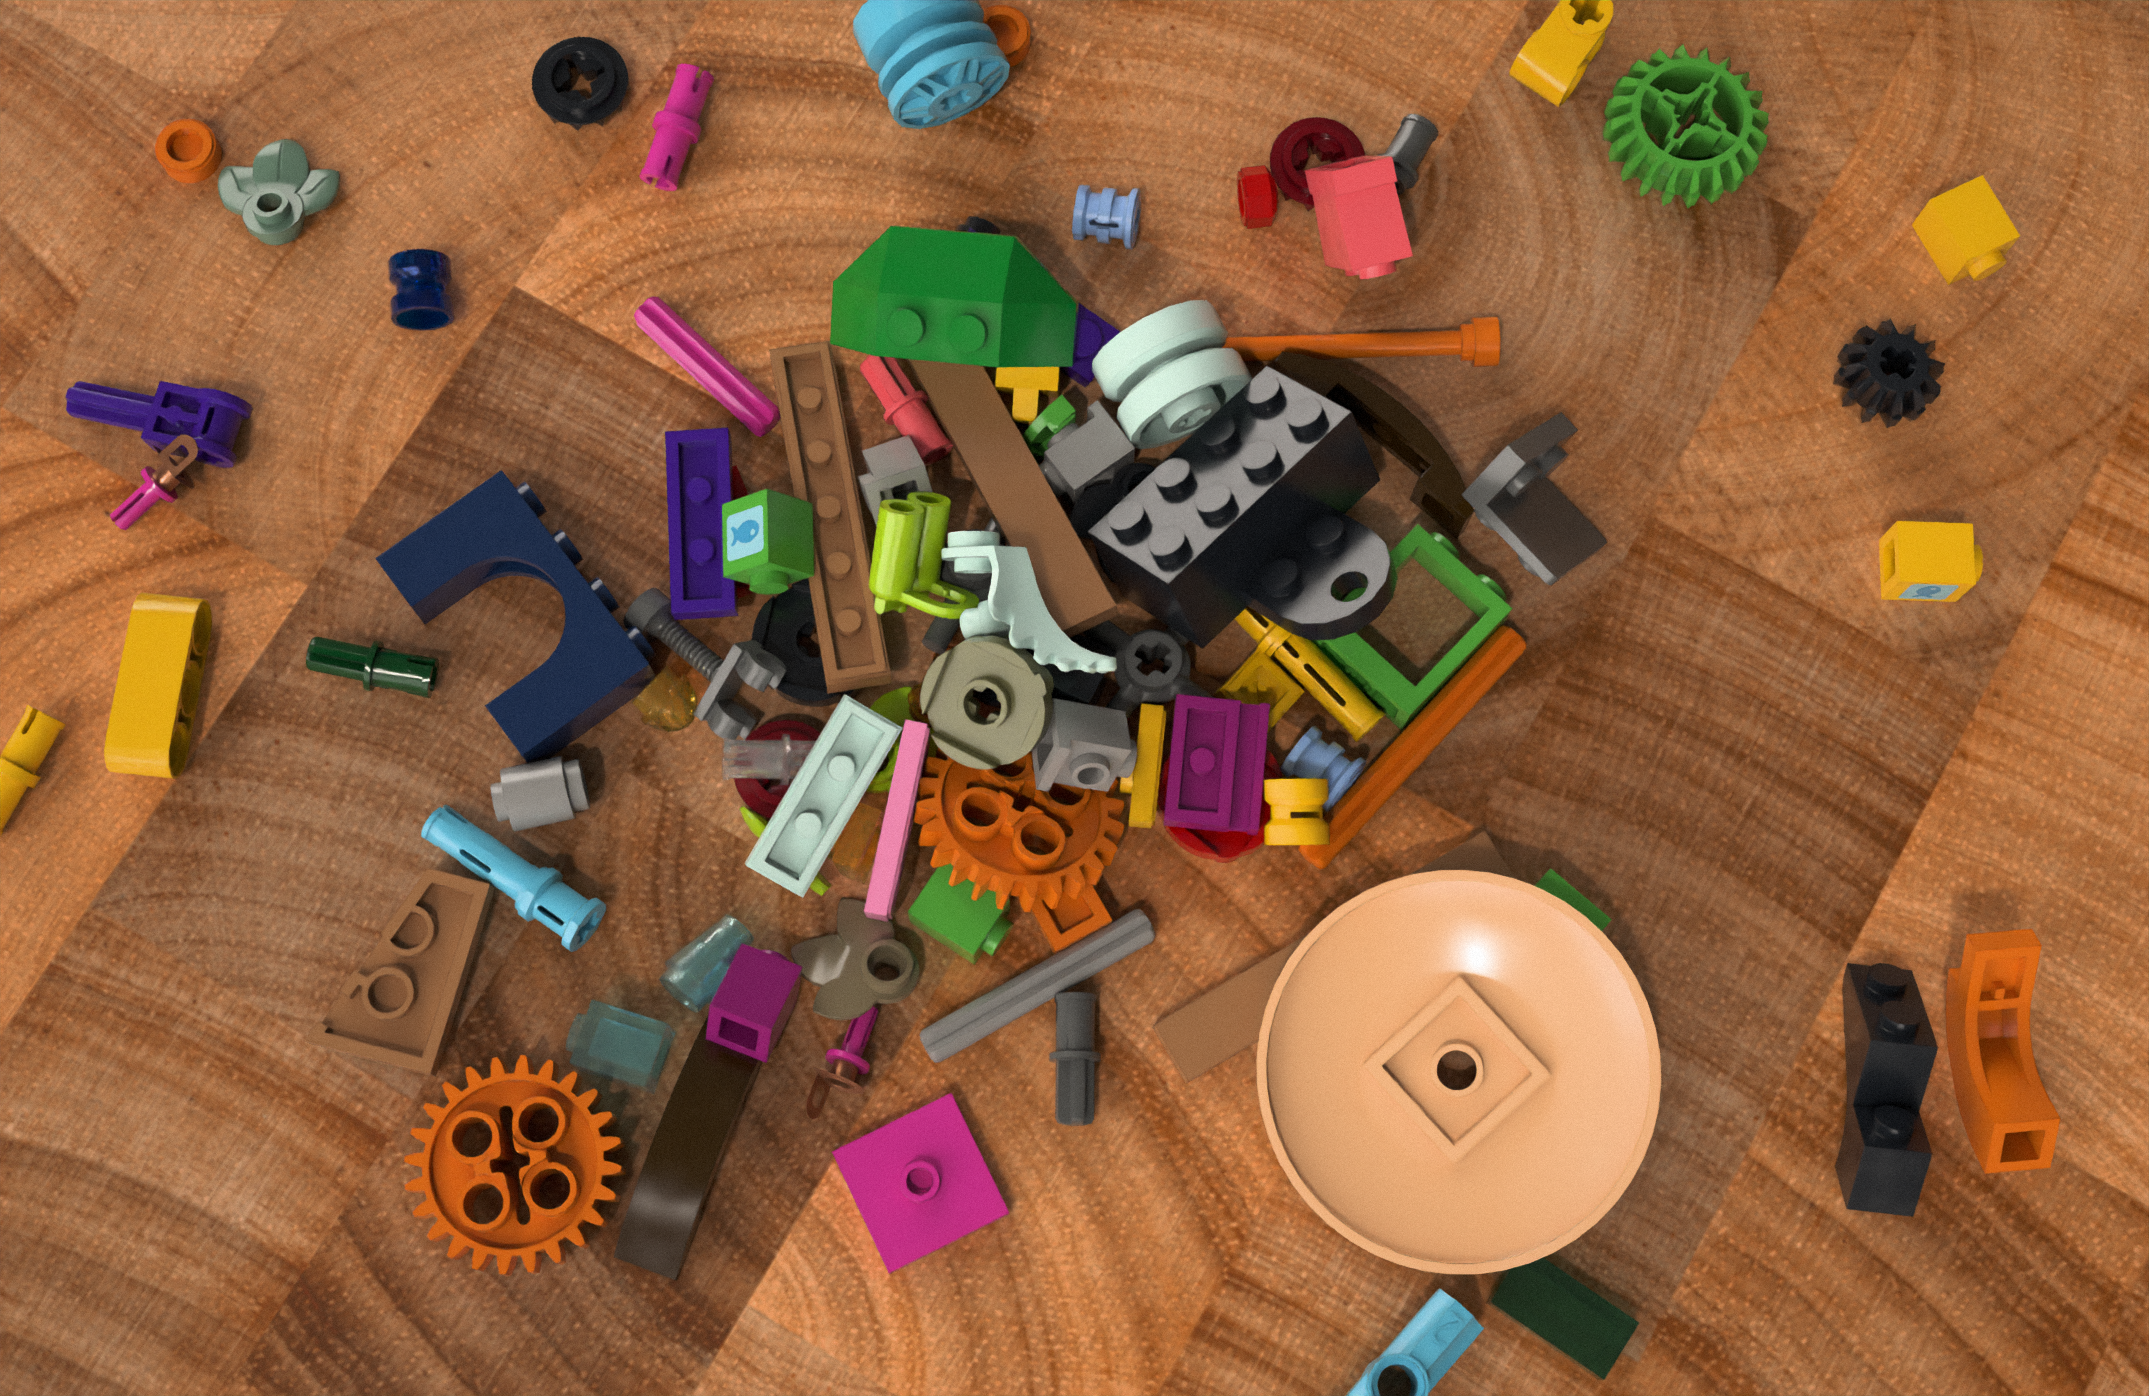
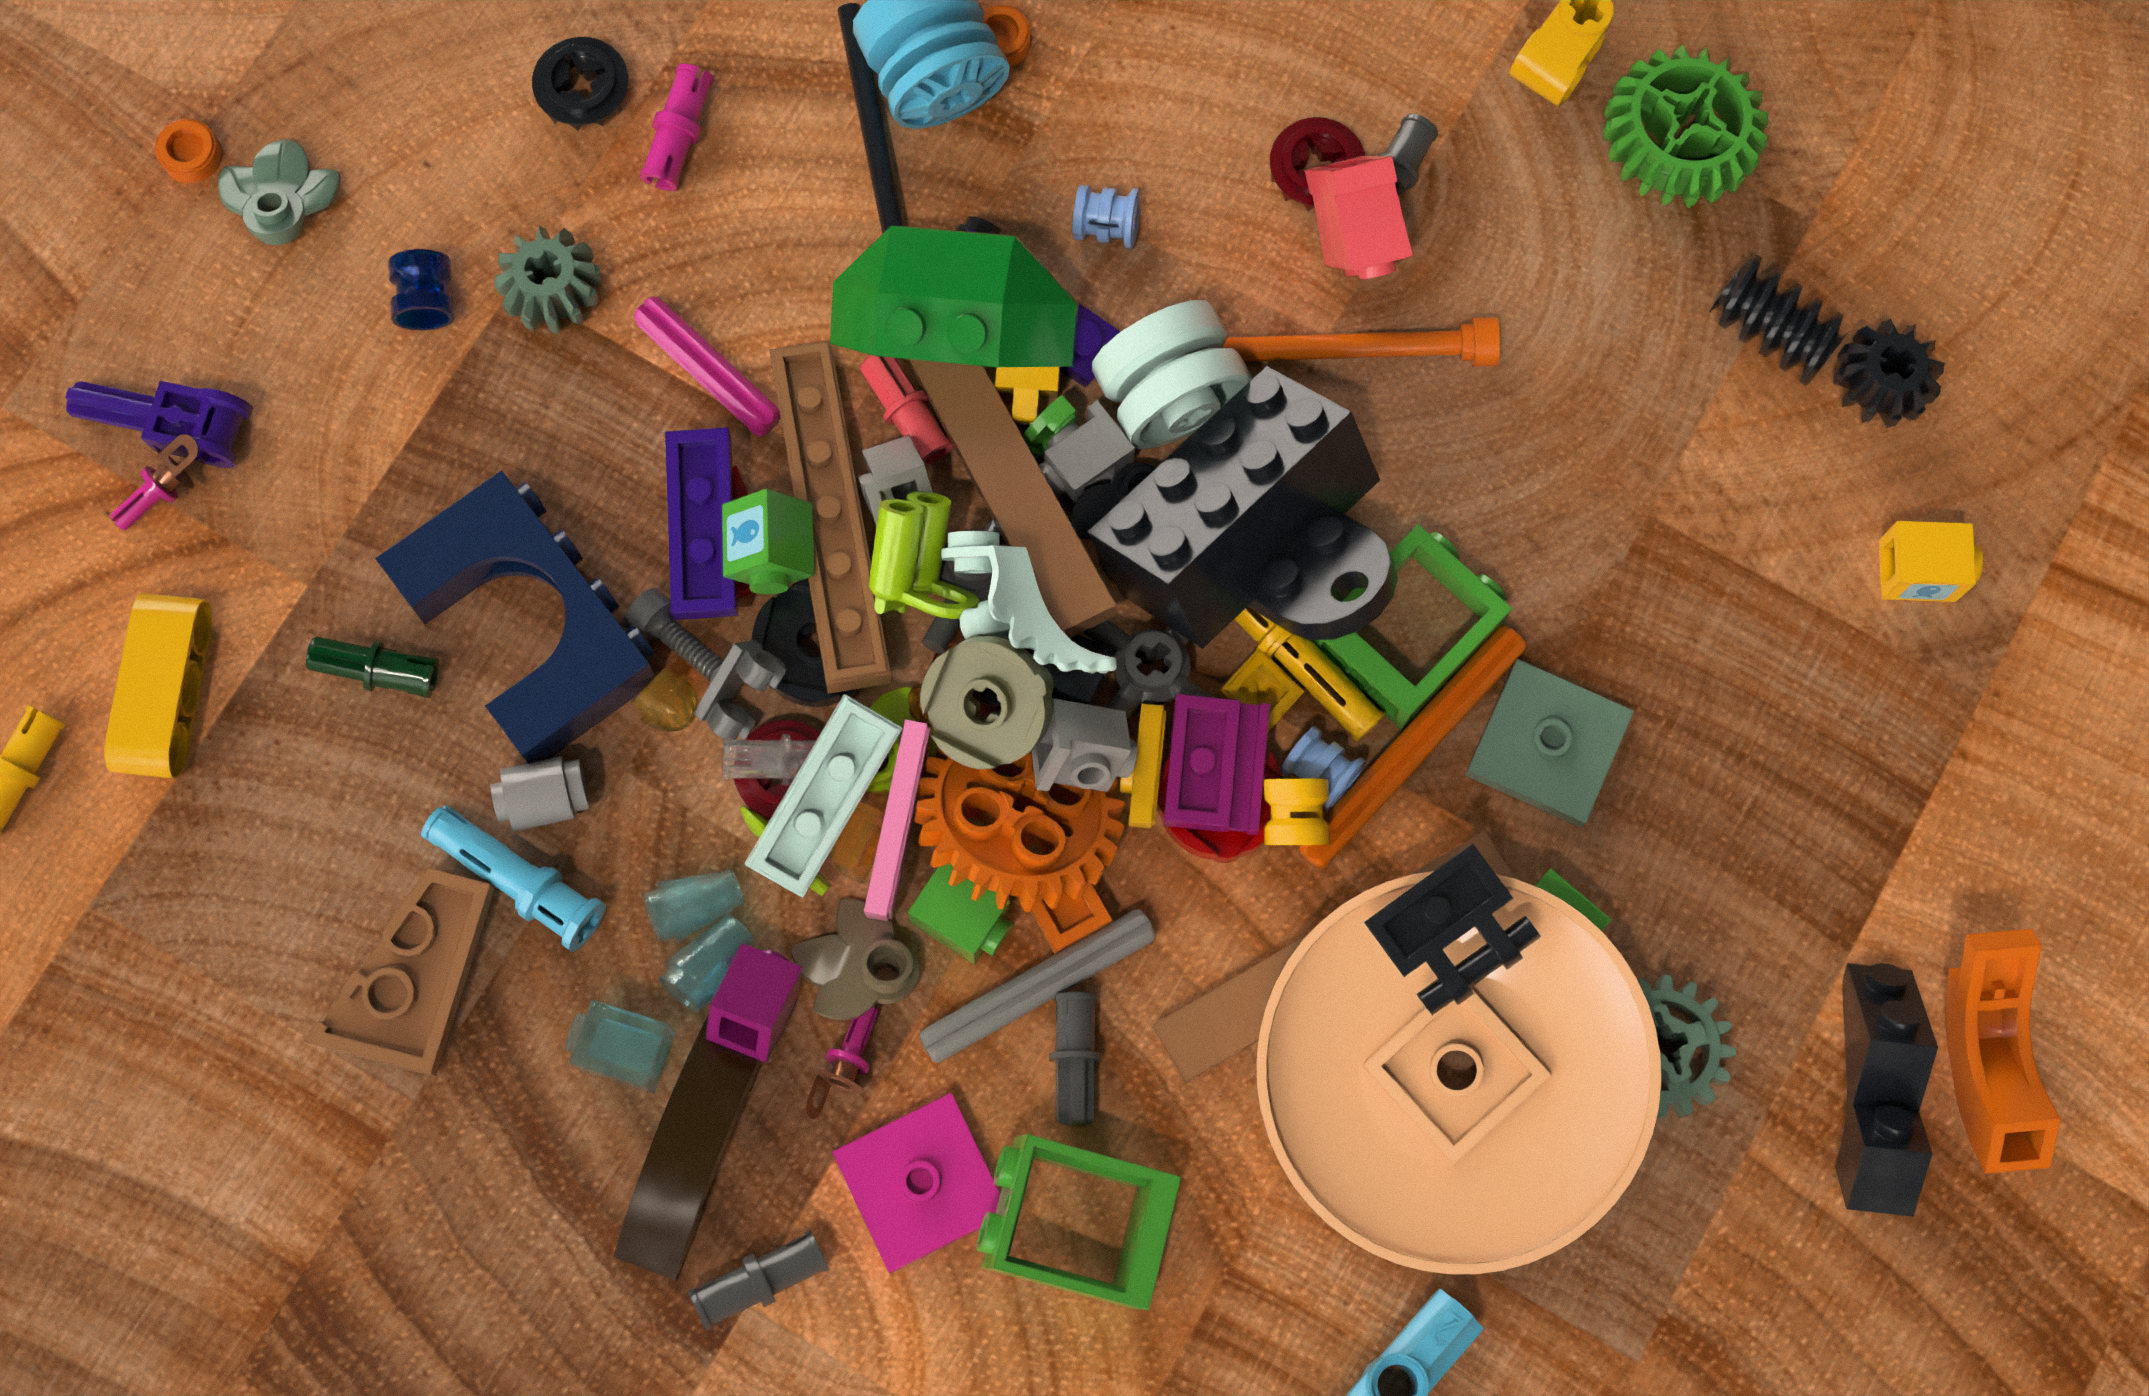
orange gear [404,1055,626,1276] -> none
red tile [1236,165,1279,229] -> none
dark brown slope [1273,352,1474,539] -> none
dark grey bracket [1462,412,1607,586] -> none
clear green tile [1486,1258,1639,1380] -> none
yellow brick [1912,175,2020,285] -> none
none -> sand green gear [494,225,602,334]
none -> clear light blue cone [642,868,744,943]
none -> dark grey pin [688,1230,829,1331]
none -> black piece [837,3,905,234]
none -> bright green window [977,1134,1181,1310]
none -> black plate [1364,843,1541,1016]
none -> sand green plate [1465,659,1634,828]
none -> sand green gear [1637,974,1736,1121]
none -> black piece [1709,255,1848,386]

